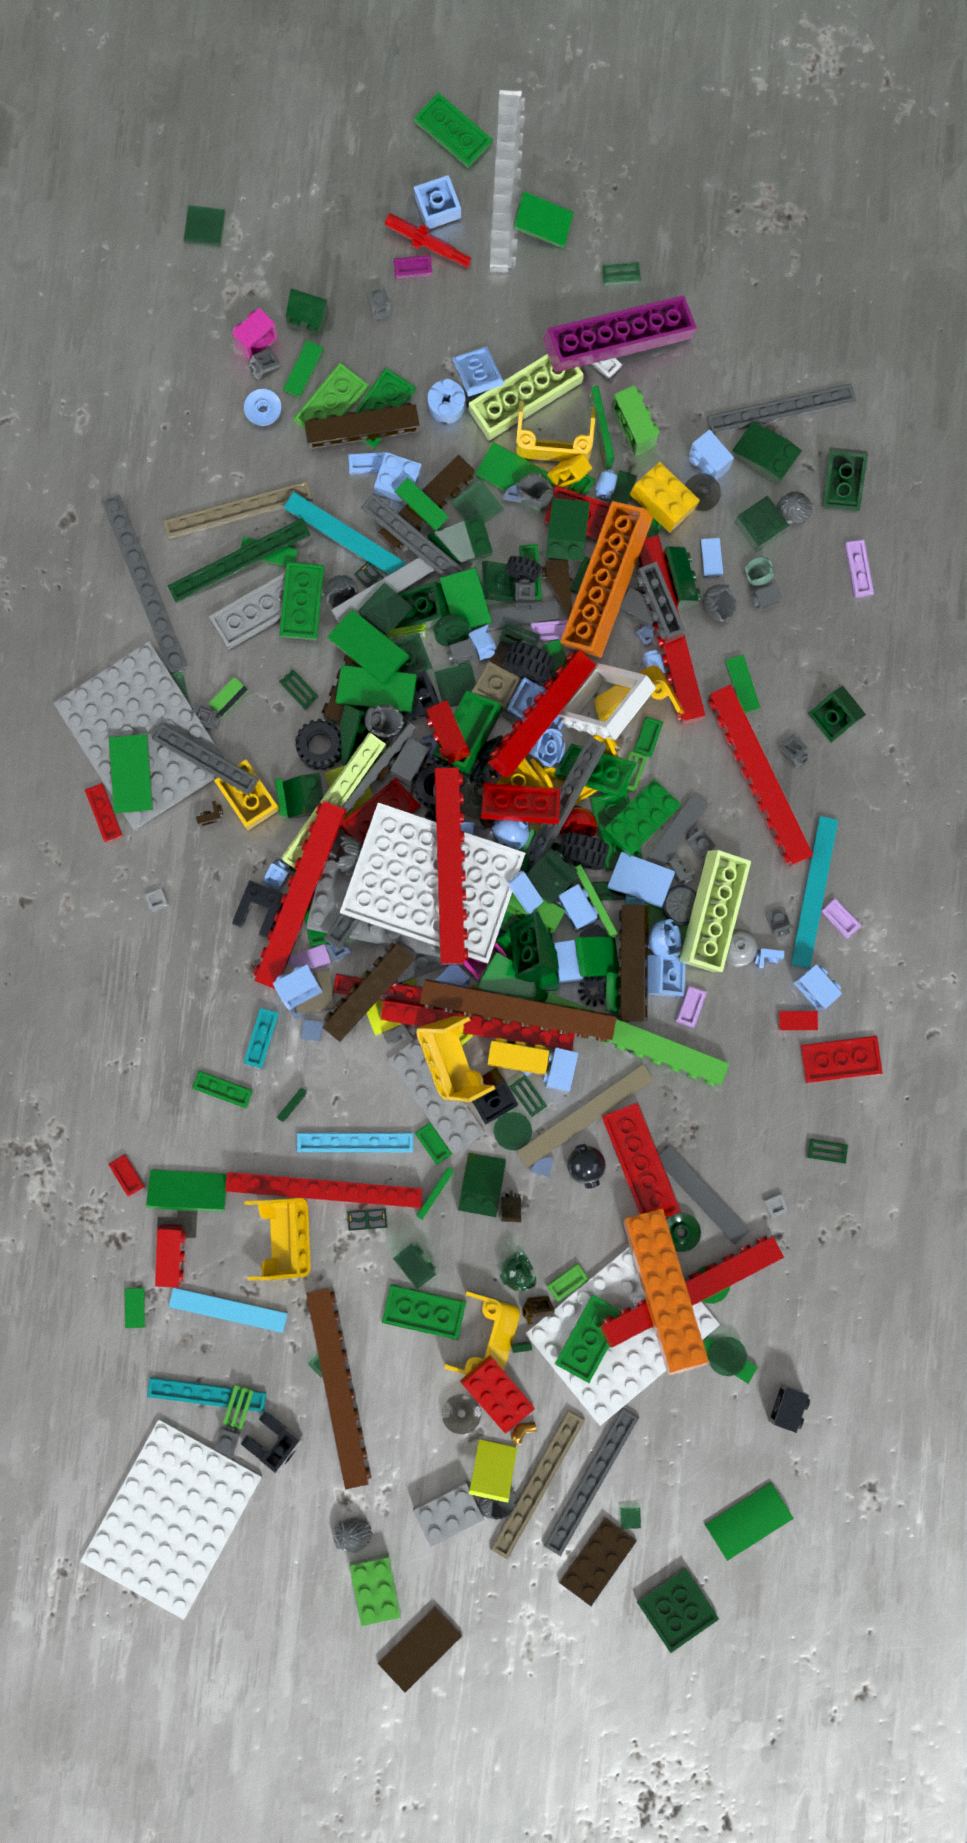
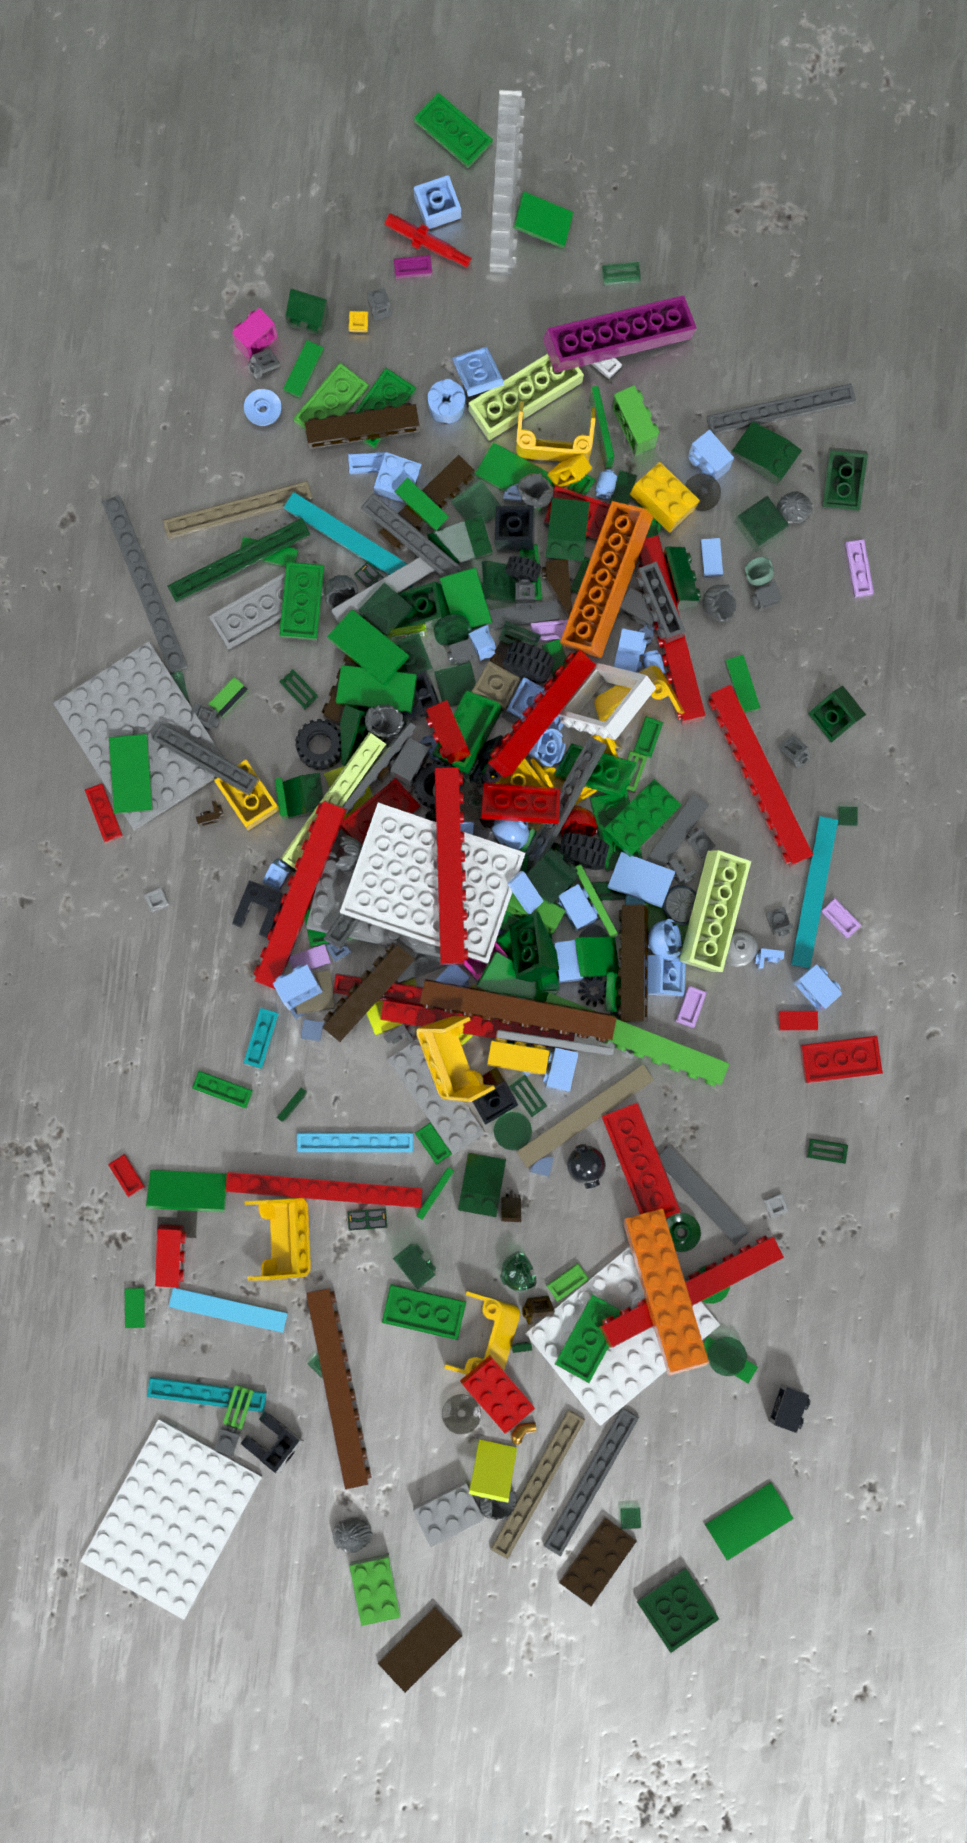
clear green tile [183,205,226,247] -> none
none -> yellow plate [349,311,368,332]
none -> black brick [494,506,535,550]
none -> light grey tile [496,1030,614,1056]
none -> light blue brick [614,629,647,673]
none -> clear green tile [837,806,858,827]

